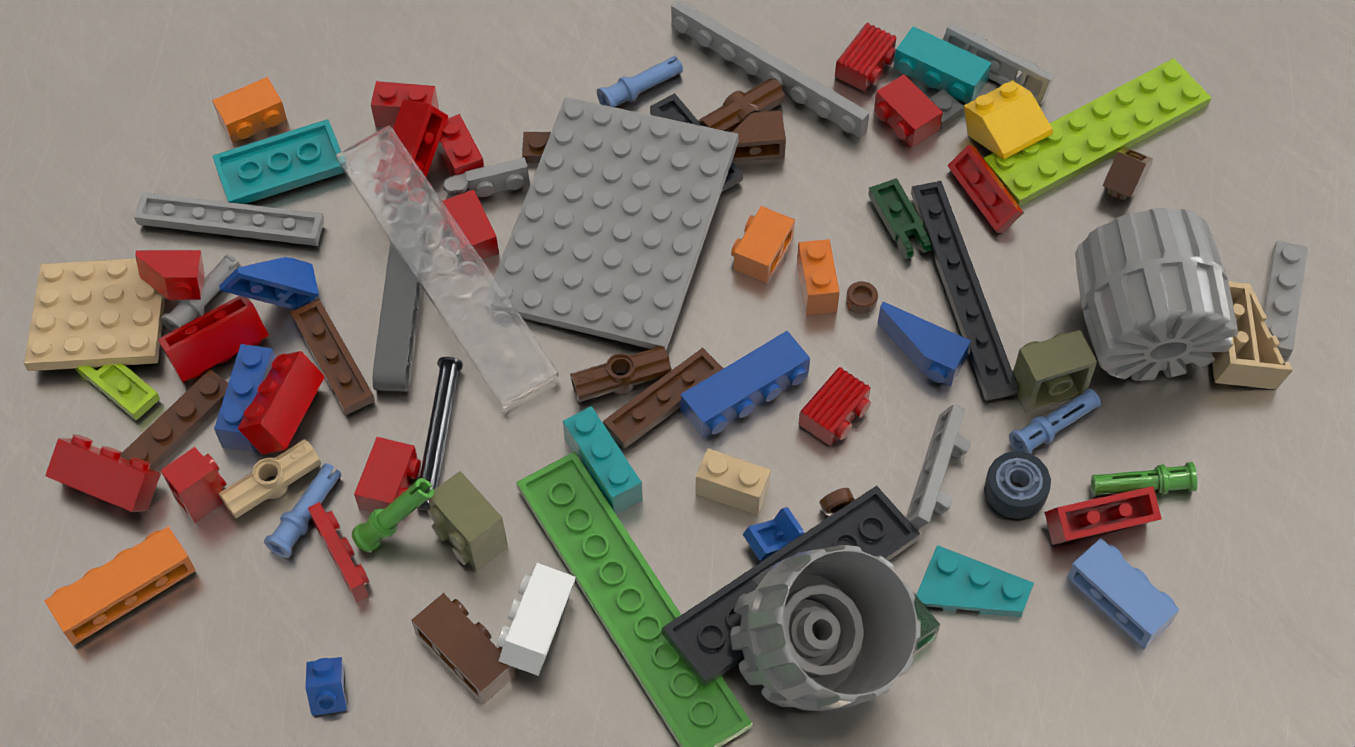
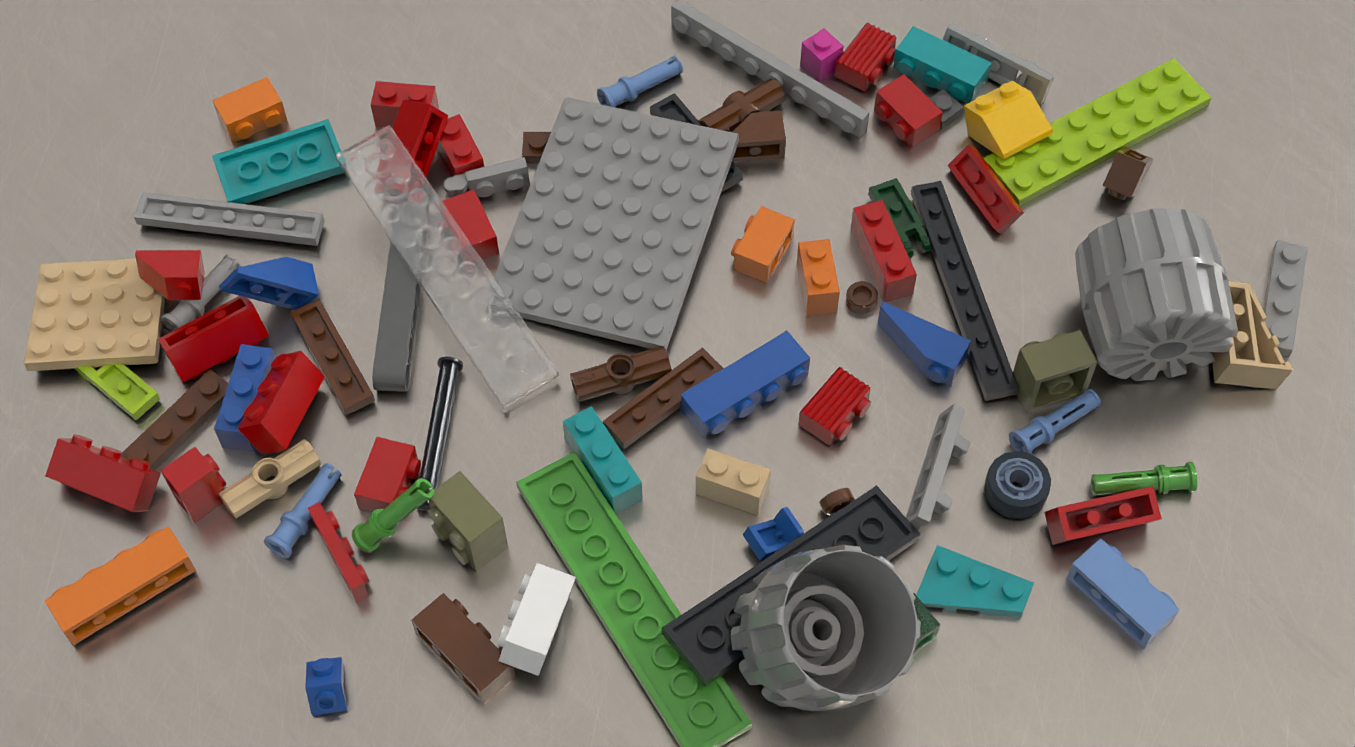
none -> dark pink brick [800,28,844,83]
none -> red brick [851,200,917,302]

